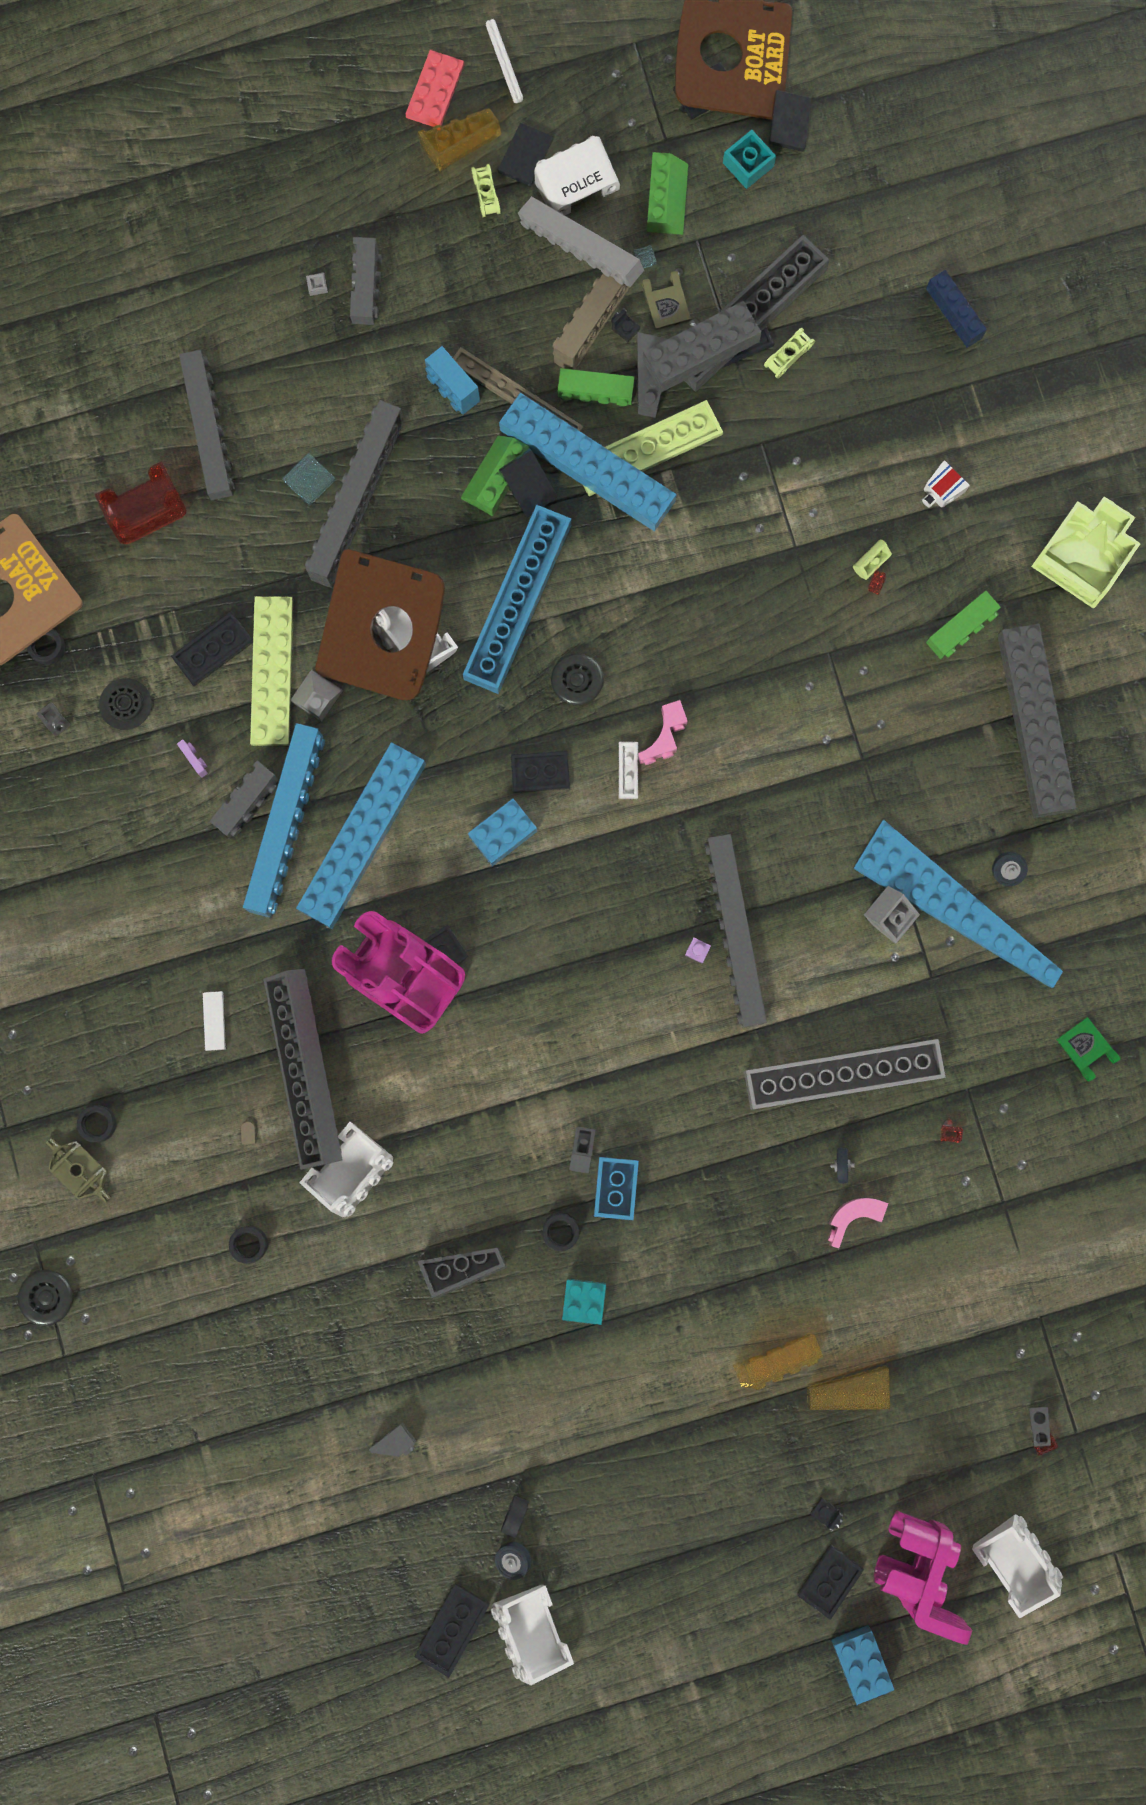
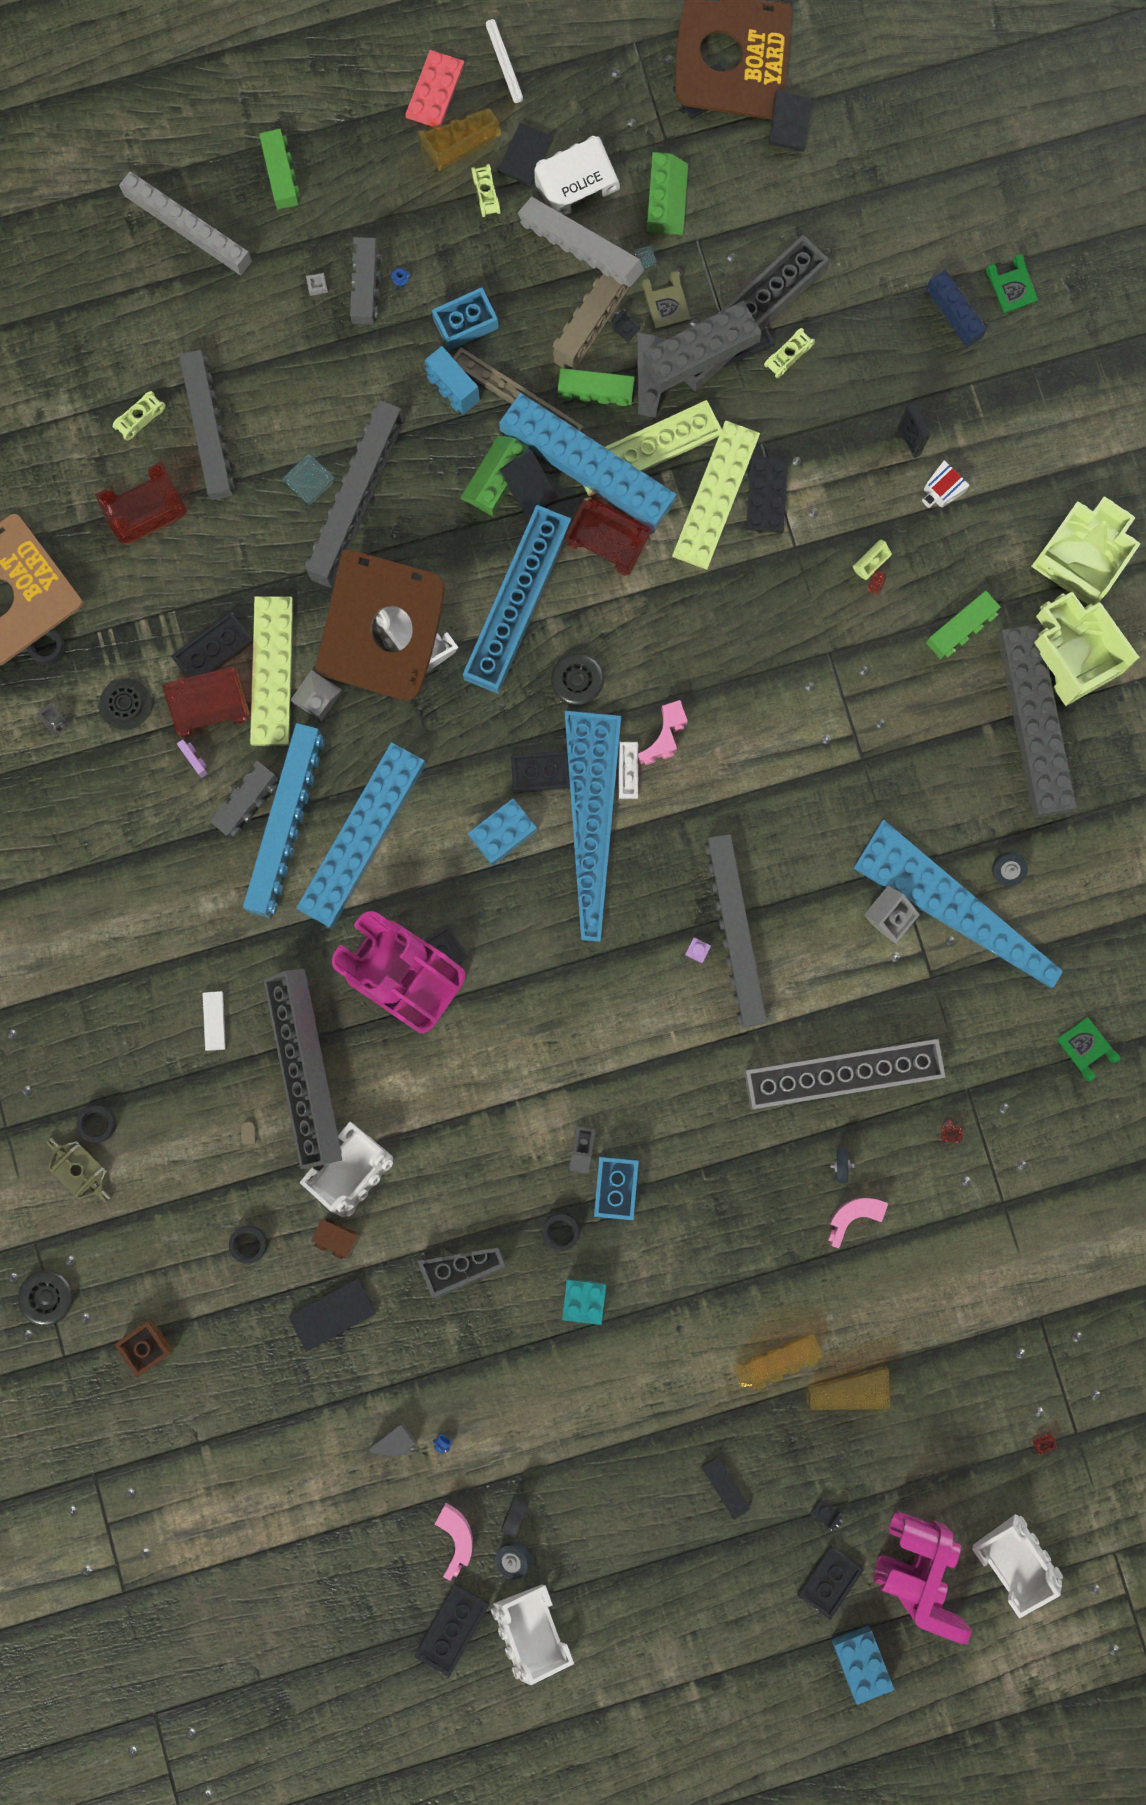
teal brick [723,130,776,189] -> none
dark grey leg [1029,1407,1051,1447] -> none
none -> yellowish green piece [113,391,166,441]
none -> reddish brown brick [115,1319,174,1378]
none -> light grey brick [119,171,252,275]
none -> clear red windscreen [162,667,251,738]
none -> bright green brick [259,129,300,210]
none -> black tile [288,1278,376,1352]
none -> reddish brown brick [311,1218,361,1259]
none -> blue plate [391,268,410,286]
none -> dark azure brick [432,288,499,351]
none -> blue plate [433,1435,452,1453]
none -> bright pink arch [434,1503,473,1580]
none -> clear red windscreen [564,497,655,576]
none -> dark azure wing [565,711,621,942]
none -> yellowish green plate [672,420,760,570]
none -> black tile [701,1456,750,1520]
none -> black plate [746,456,788,533]
none -> black tile [898,402,930,458]
none -> green flag [986,254,1038,314]
none -> yellowish green panel [1034,592,1140,706]

